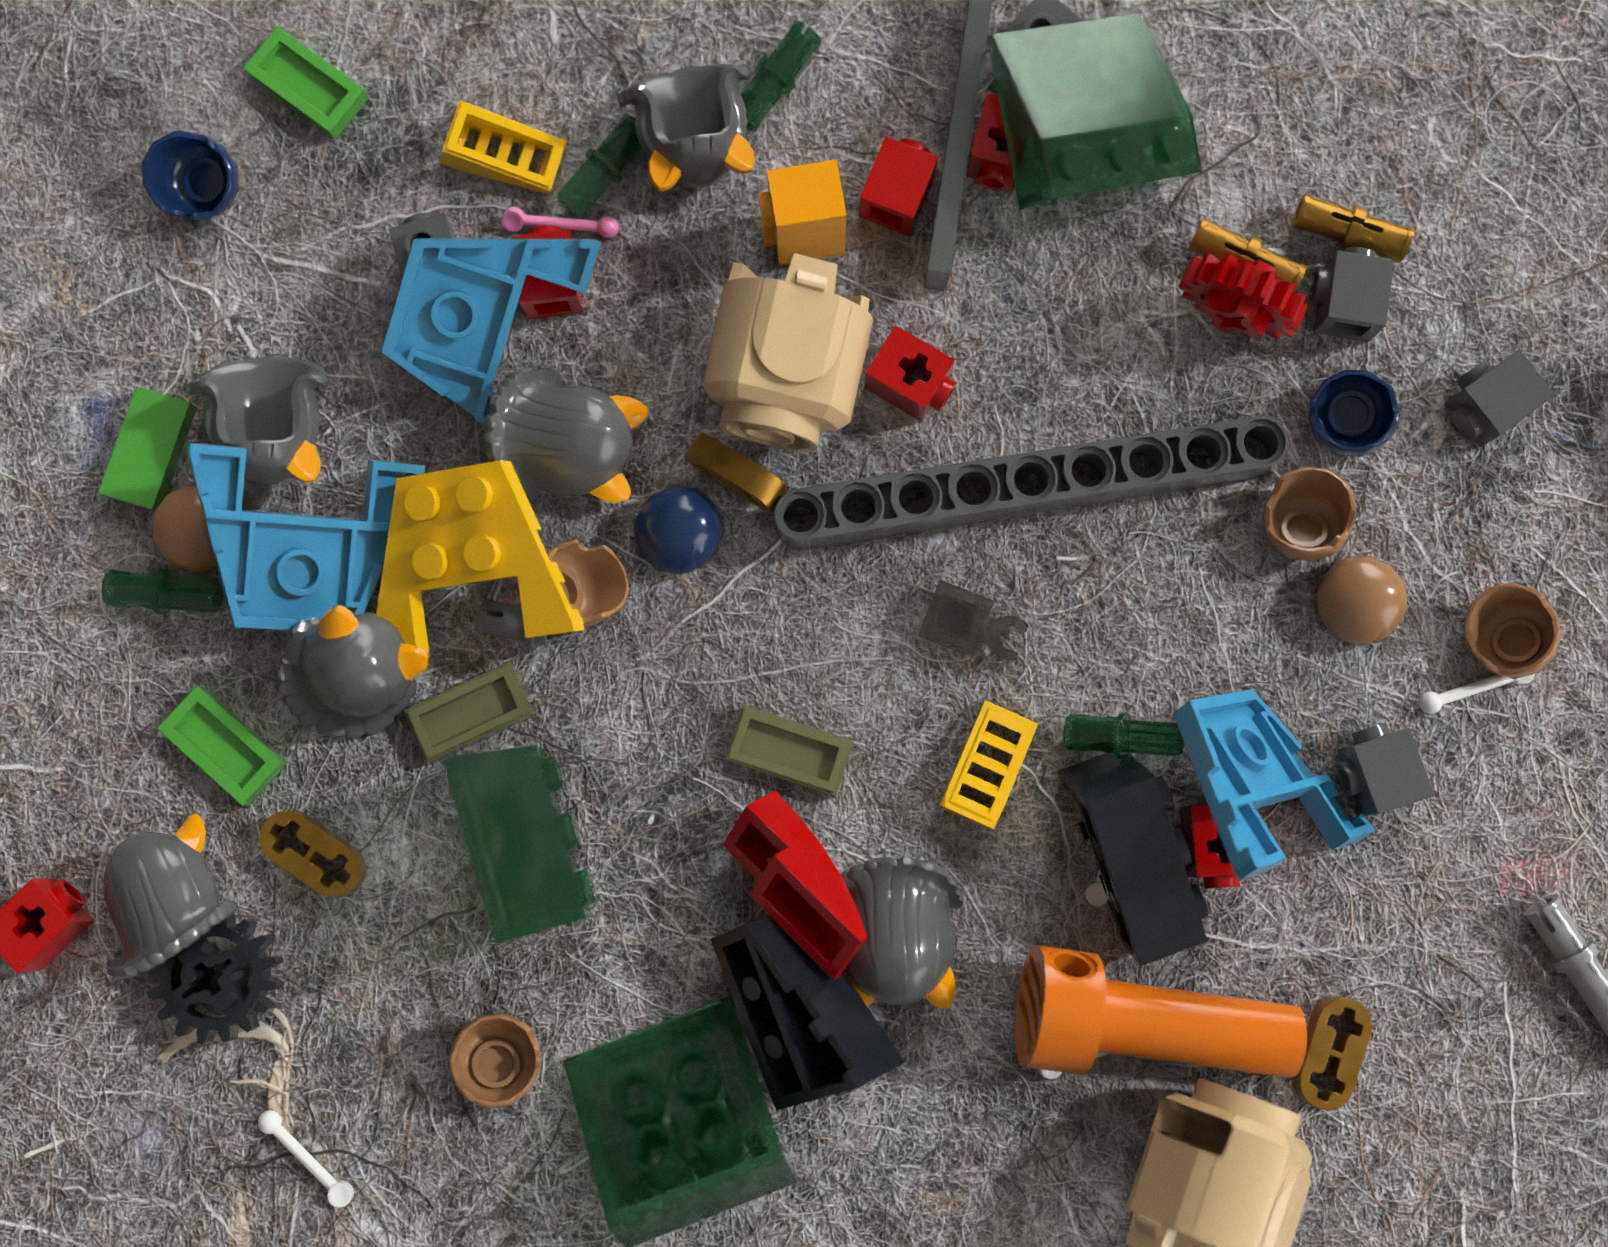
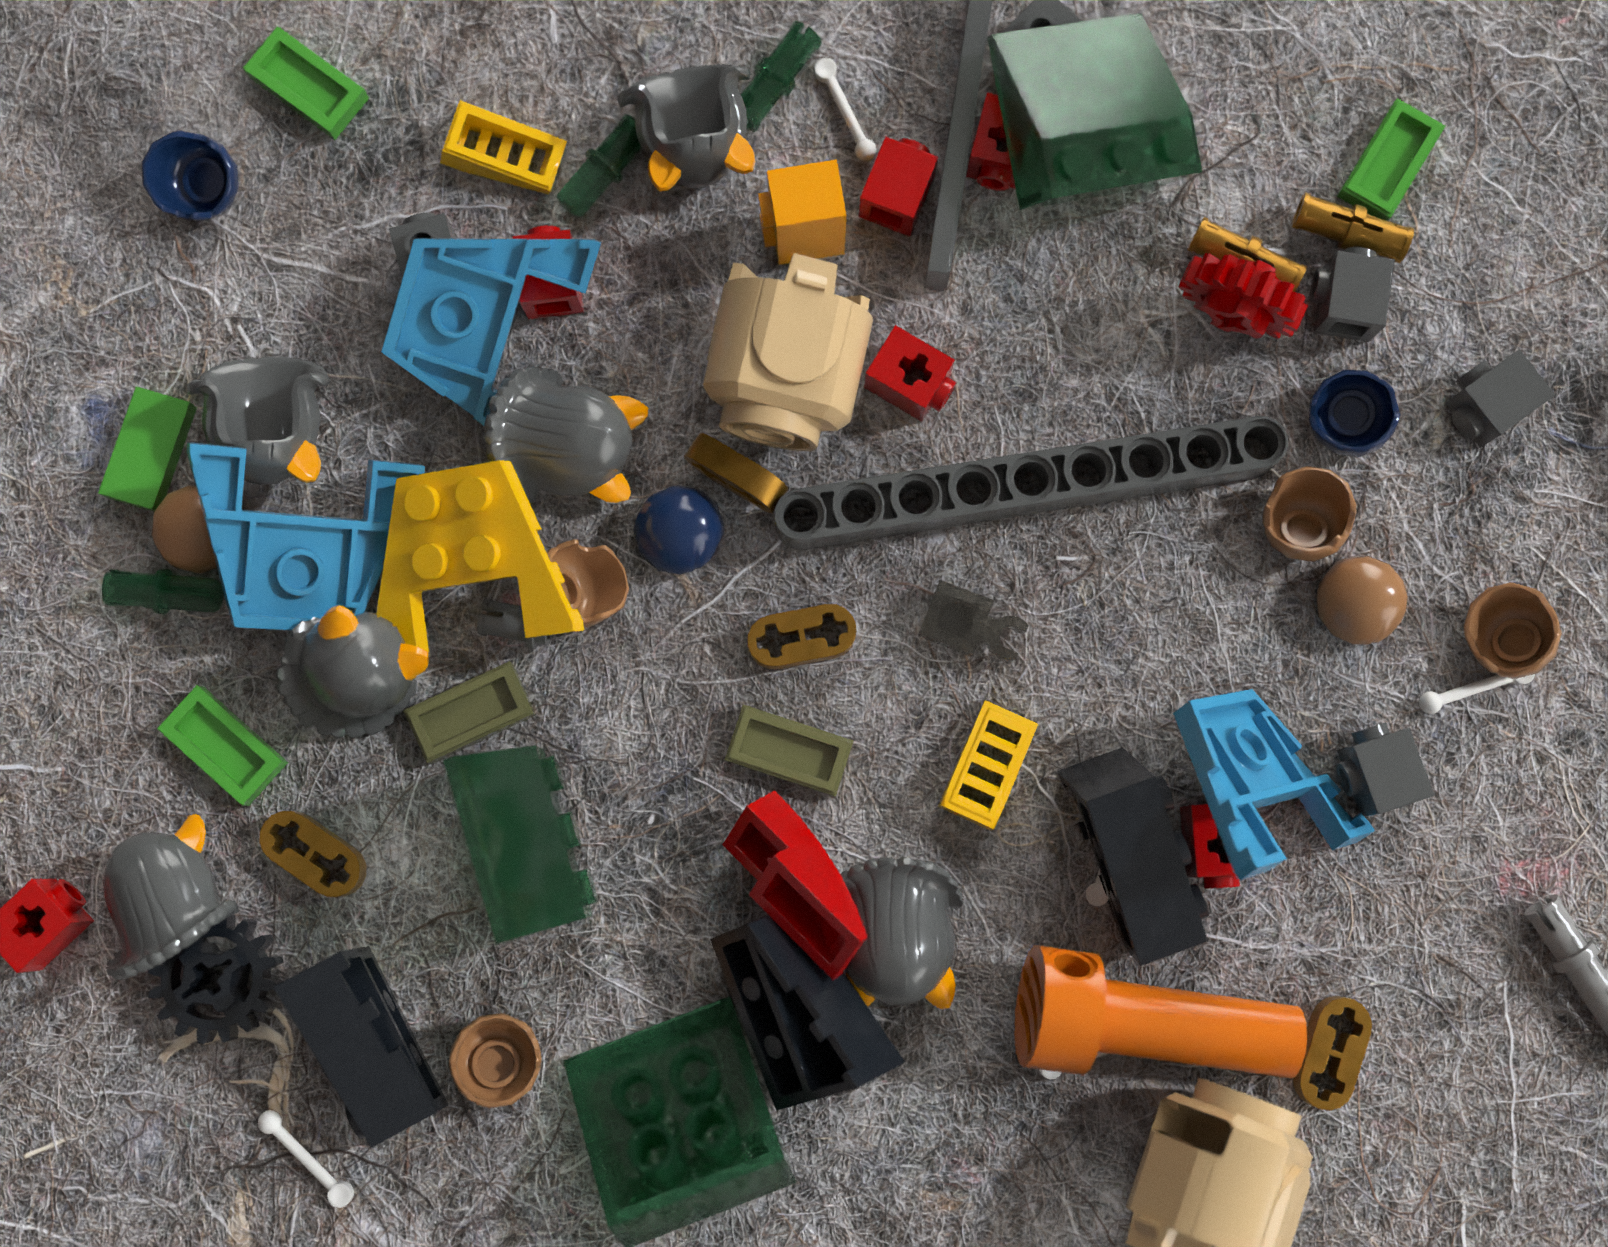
bright pink hinge [501,207,619,239] -> none
clear green axle [1063,712,1185,759] -> none
none -> black wedge [273,946,449,1148]
none -> pearl gold beam [748,604,856,669]
none -> white hinge [815,58,877,161]
none -> bright green tile [1337,98,1445,221]

